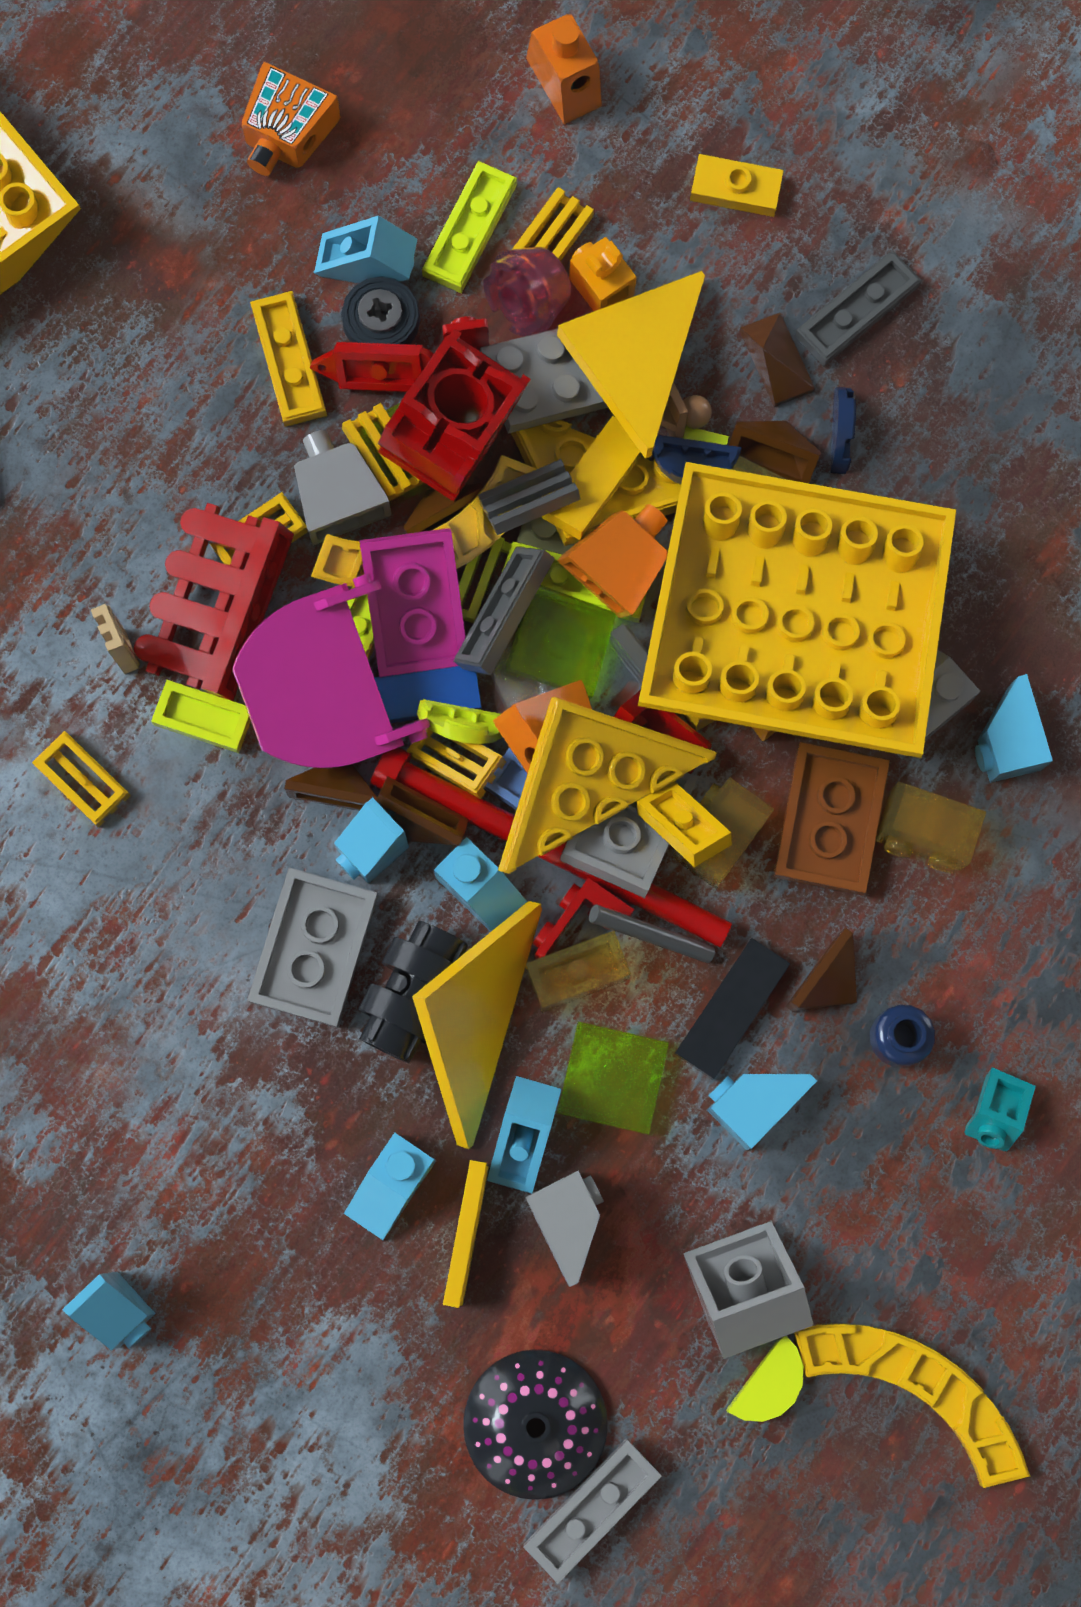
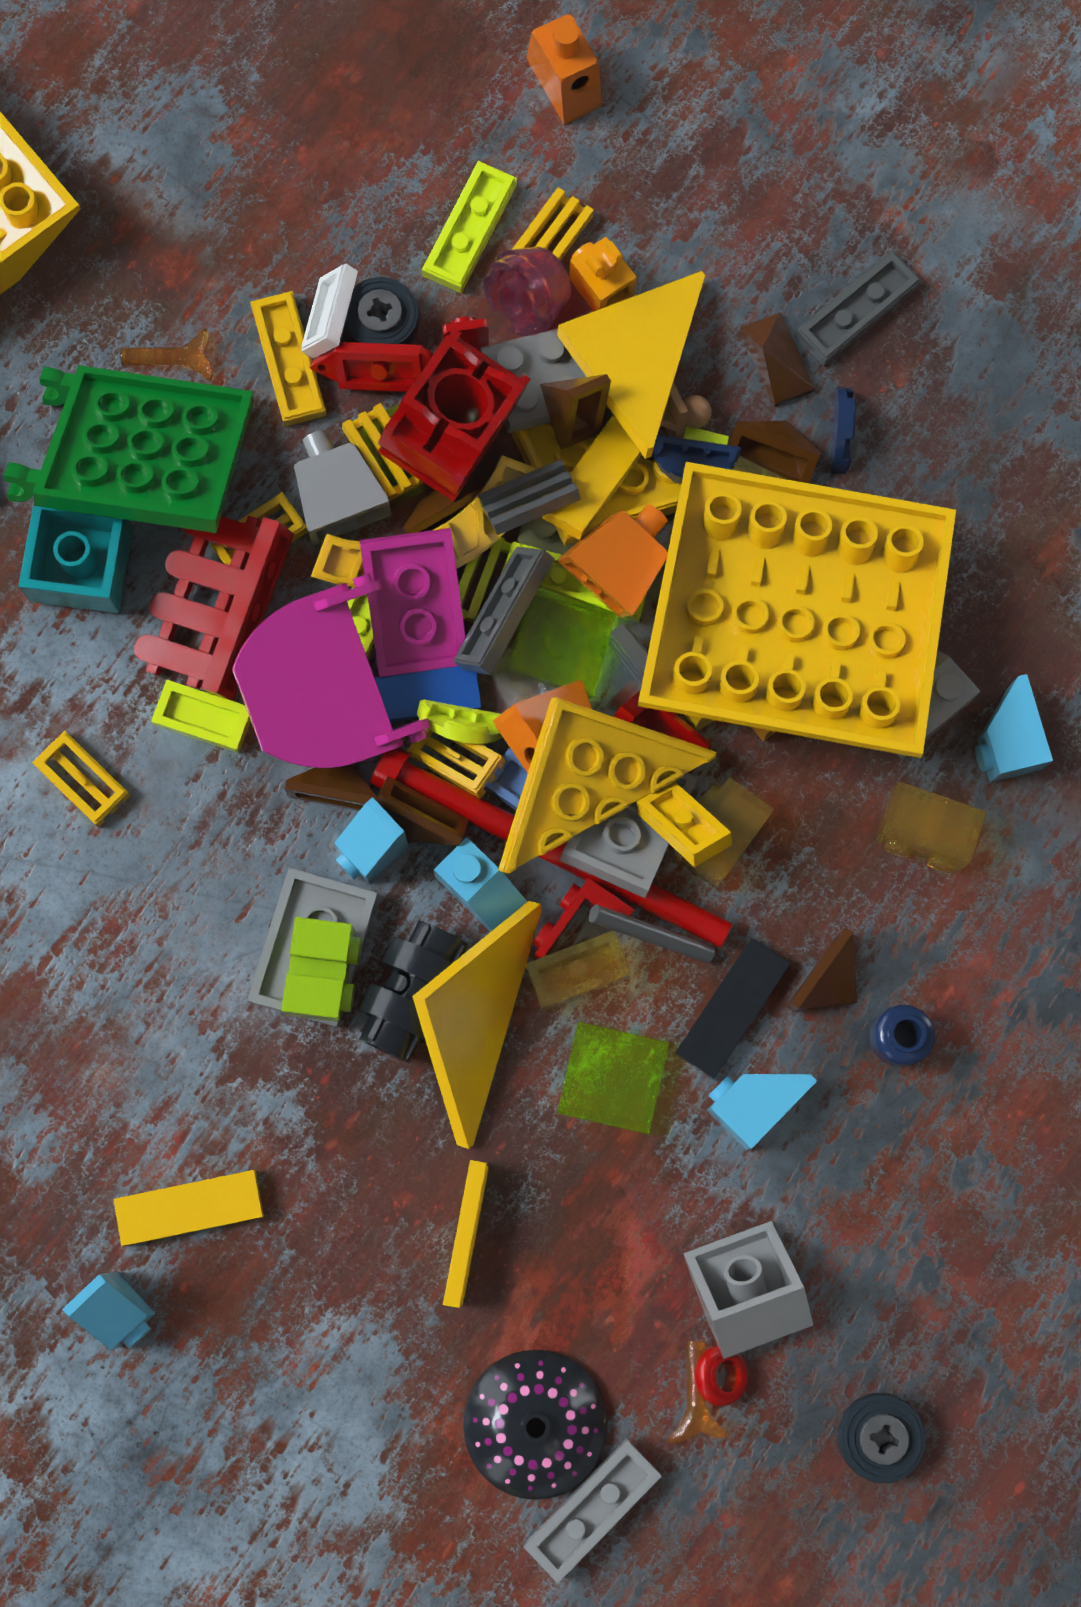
tan tile [91,603,140,674] -> none
orange torso [242,62,341,176] -> none
medium azure slope [314,216,417,283] -> none
medium azure slope [344,1132,436,1240] -> none
medium azure slope [487,1076,561,1194] -> none
light grey slope [525,1171,604,1287] -> none
yellow plate [690,154,784,217] -> none
neon yellow tile [726,1336,804,1422] -> none
dark orange plate [773,742,890,896] -> none
yellow tile [793,1323,1030,1488] -> none
teal bracket [964,1067,1036,1151] -> none
none -> green plate [3,365,254,533]
none -> teal brick [18,503,134,613]
none -> yellow tile [114,1170,264,1246]
none -> clear orange piece [121,328,213,382]
none -> lime brick [281,917,362,1023]
none -> white tile [301,264,358,359]
none -> reddish brown slope [540,374,611,450]
none -> clear orange piece [667,1341,728,1444]
none -> red piece [694,1345,748,1407]
none -> black wheel [838,1393,925,1483]

